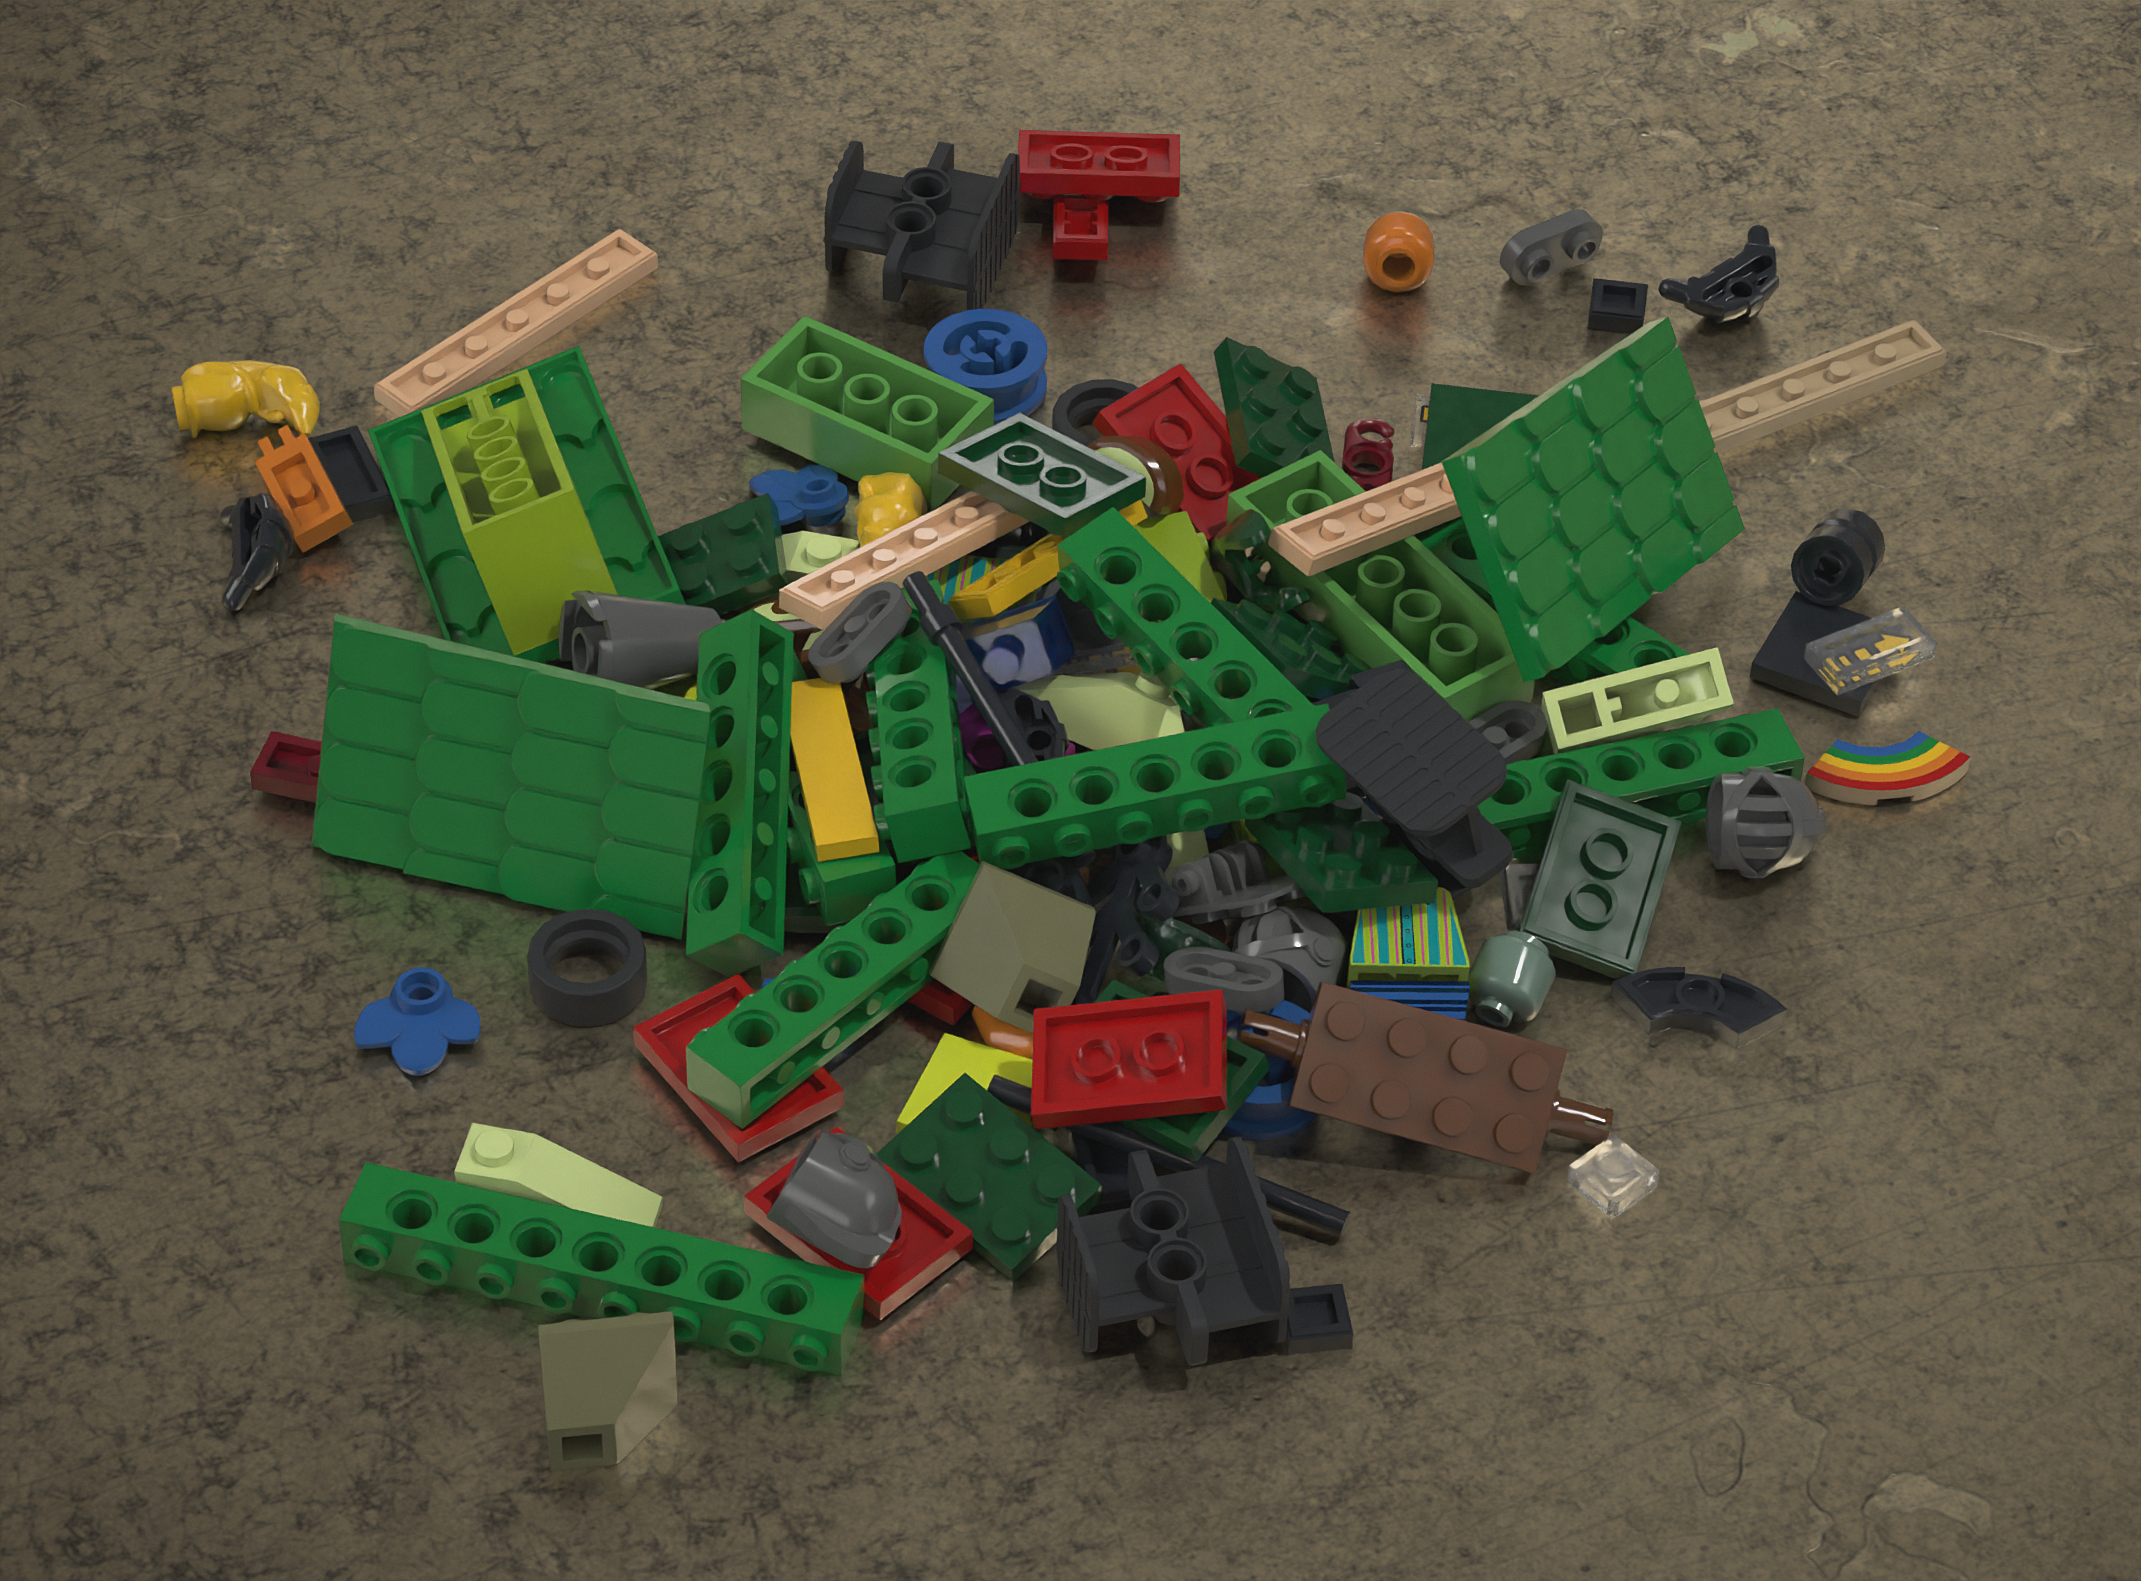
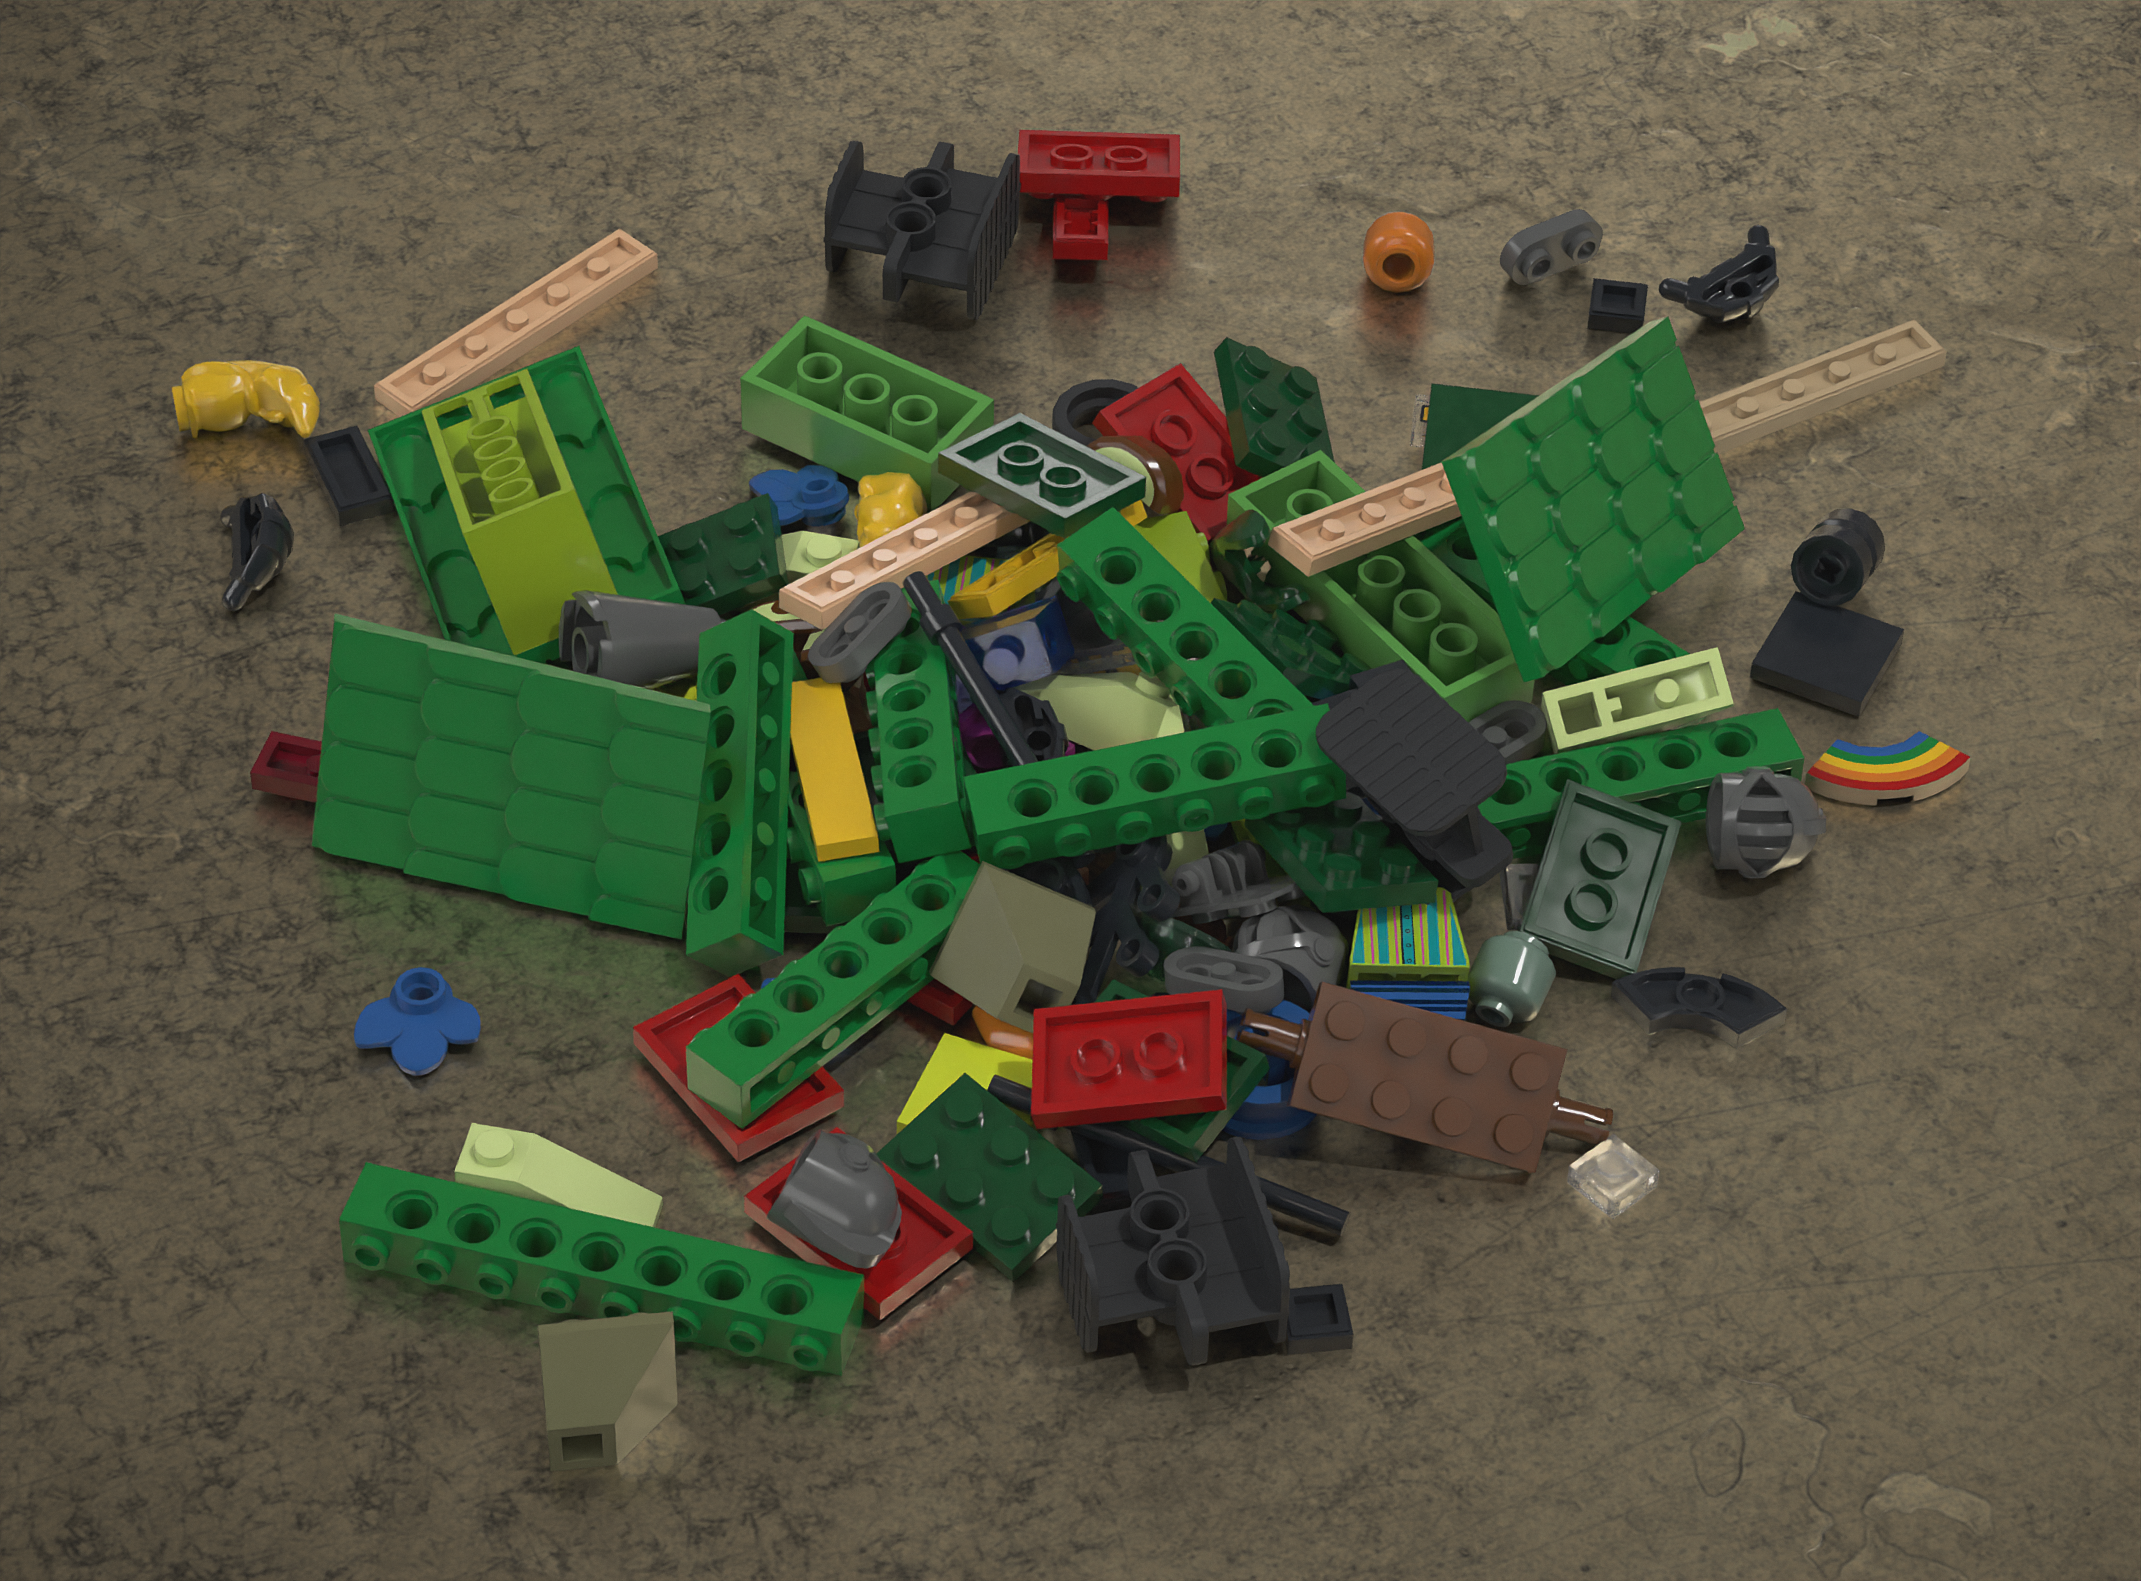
orange hinge [255,425,353,552] -> none
black tyre [527,909,647,1027] -> none
blue wheel [924,309,1047,425] -> none
dark red piece [1342,417,1395,491] -> none
clear tile [1804,606,1937,695] -> none

